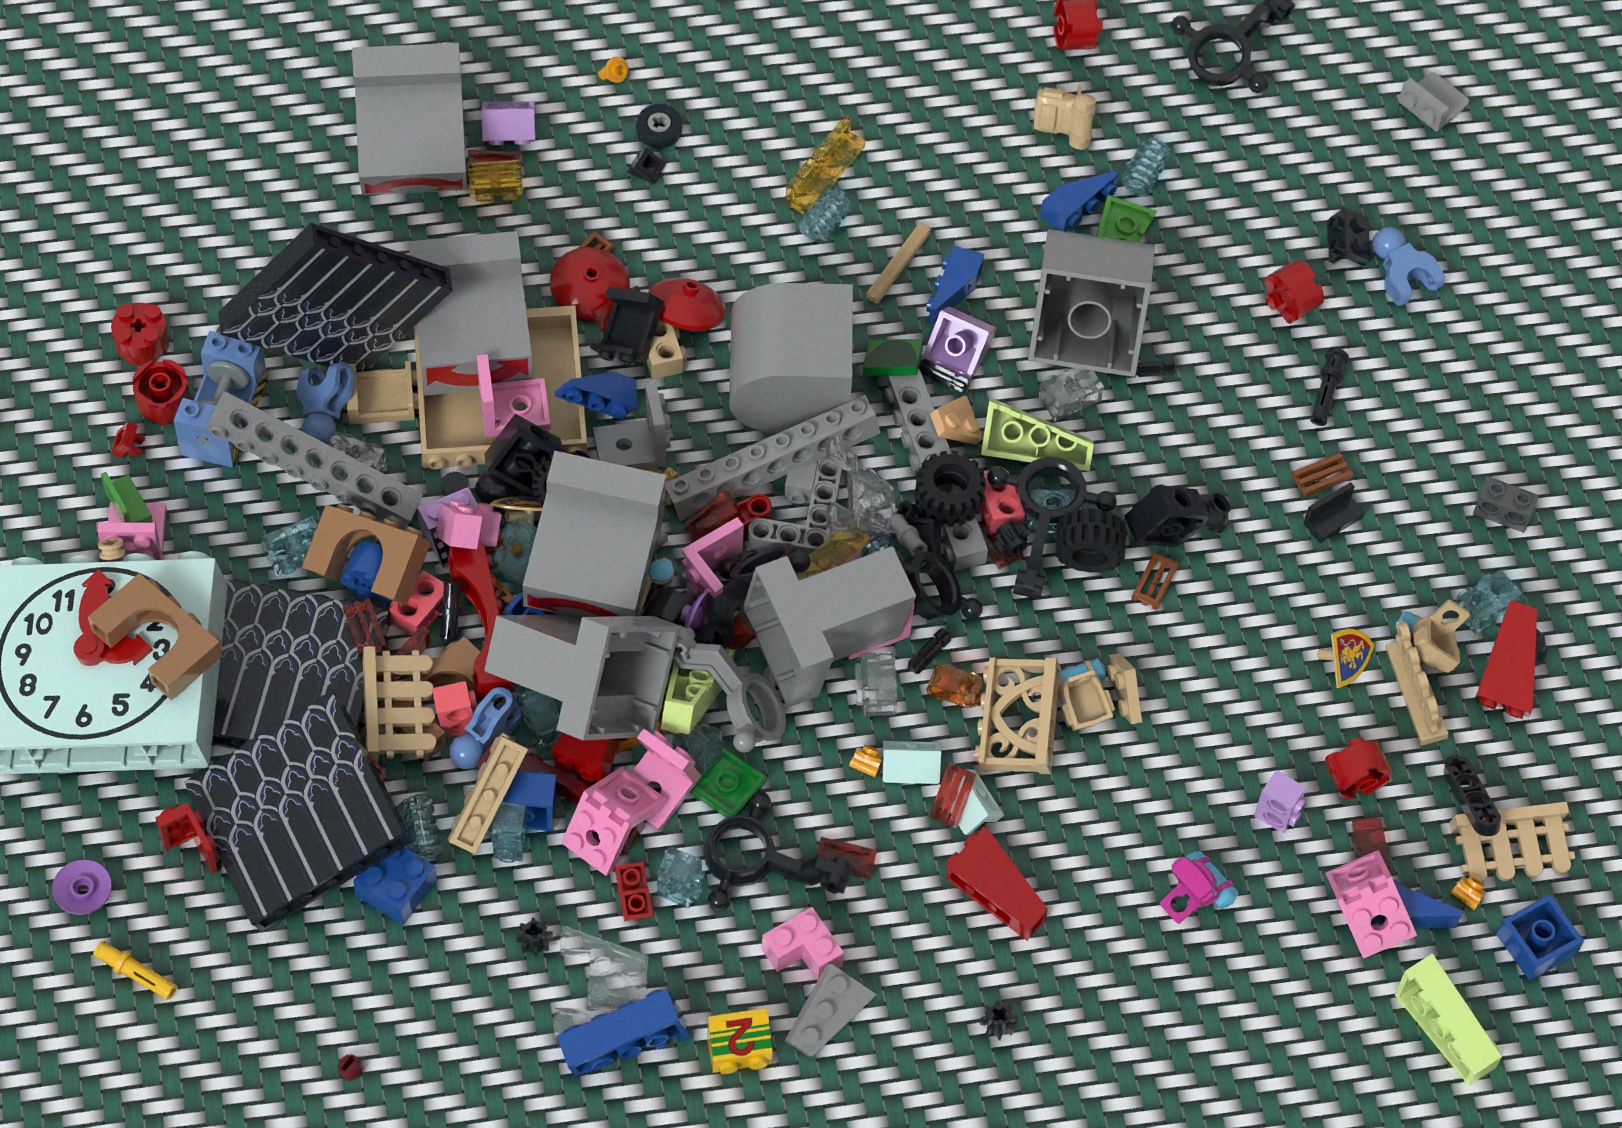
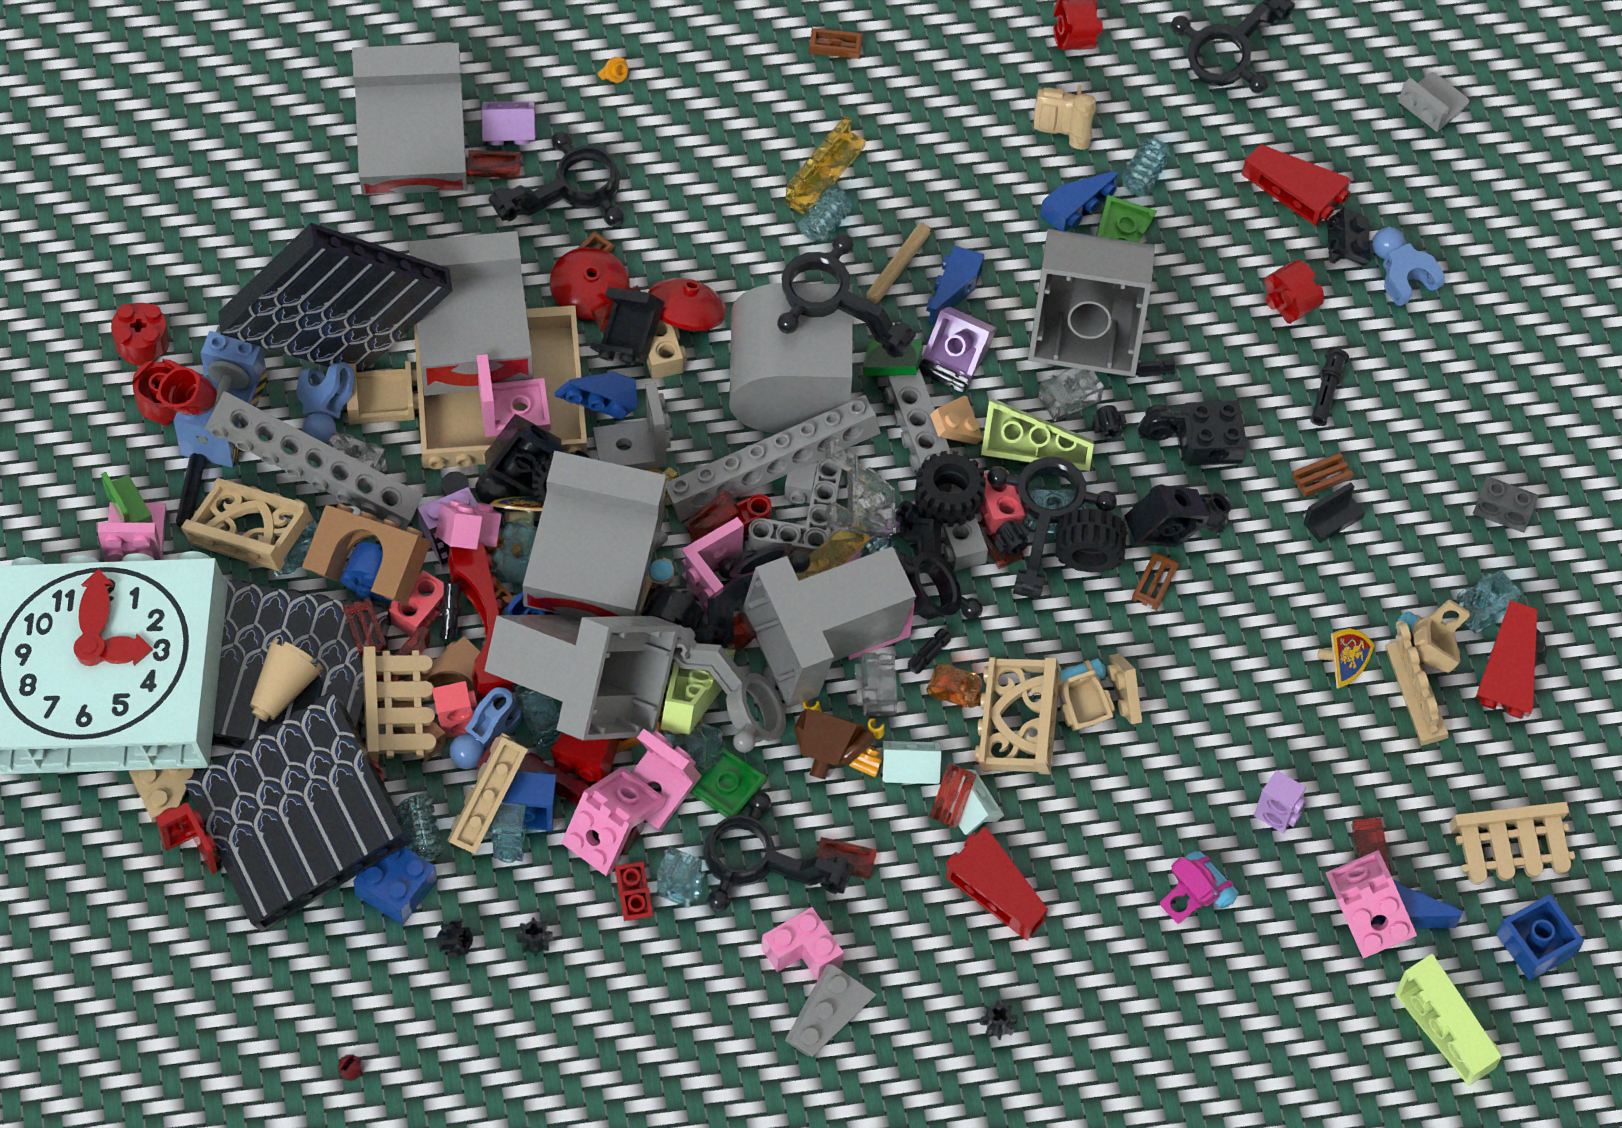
medium lavender dish [52,860,112,915] -> none
medium nougat arch [88,573,222,700] -> none
yellow pin [93,941,178,1000] -> none
tan bush [98,538,125,560] -> none
red tile [111,421,146,459] -> none
clear yellow brick [468,160,523,202] -> none
clear wing [554,926,648,1037] -> none
blue wedge [557,989,691,1077] -> none
black slope [627,147,666,184] -> none
black bush [636,104,683,148] -> none
medium lavender dish [680,591,711,631] -> none
yellow slope [707,1008,773,1074] -> none
light grey pin [888,514,928,557] -> none
red brick [1325,737,1393,800] -> none
black beam [1443,756,1501,836] -> none
light orange plate [1450,876,1486,911] -> none
none -> tan plate [129,768,194,823]
none -> red helmet [156,366,217,415]
none -> black axle [176,453,205,528]
none -> tan fence [181,478,314,572]
none -> tan cone [250,638,323,722]
none -> black gear [436,921,473,958]
none -> black piece [489,131,624,227]
none -> black piece [777,233,916,358]
none -> reddish brown torso [794,700,885,780]
none -> dark orange tile [809,28,863,59]
none -> black gear [1092,405,1127,439]
none -> black brick [1138,400,1248,466]
none -> red slope [1241,144,1351,226]

